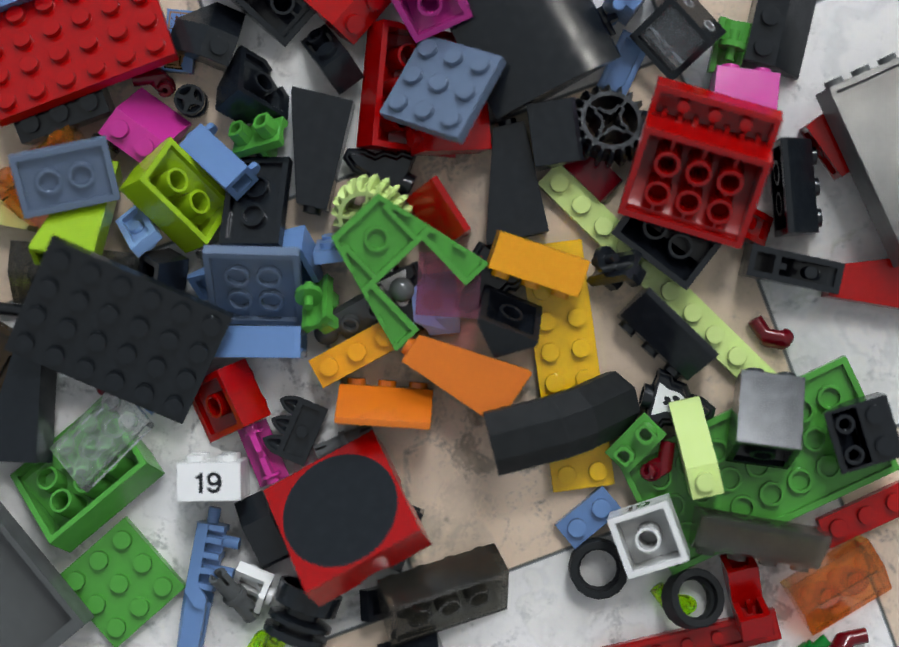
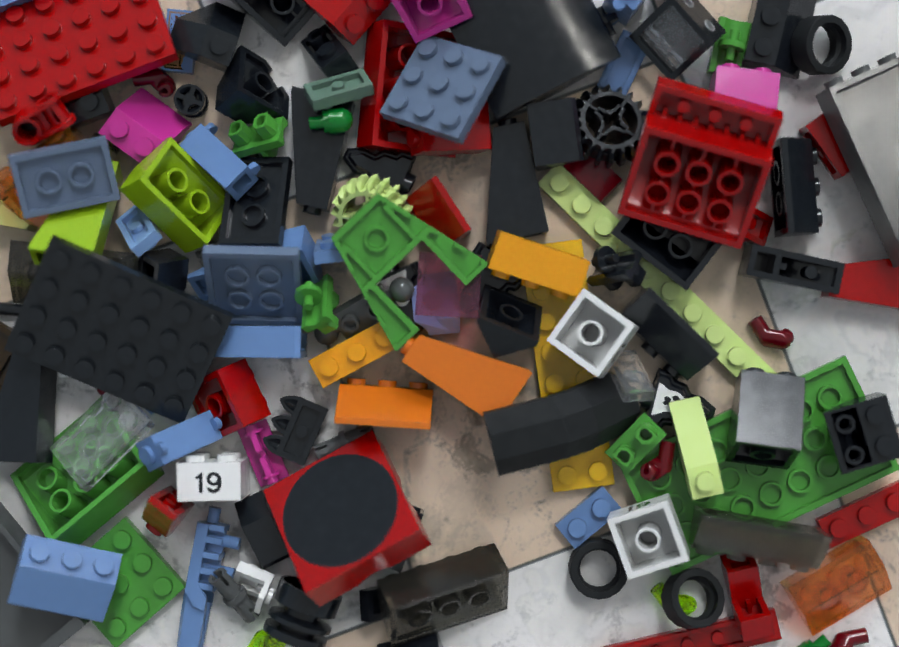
none -> medium blue slope [7,534,123,622]
none -> red piece [12,90,77,146]
none -> medium blue brick [136,410,223,472]
none -> red slope [142,486,195,537]
none -> sand green plate [303,68,374,112]
none -> green cylinder [309,108,353,134]
none -> white brick [547,288,640,378]
none -> clear plate [609,350,656,403]
none -> black tyre [791,15,852,75]

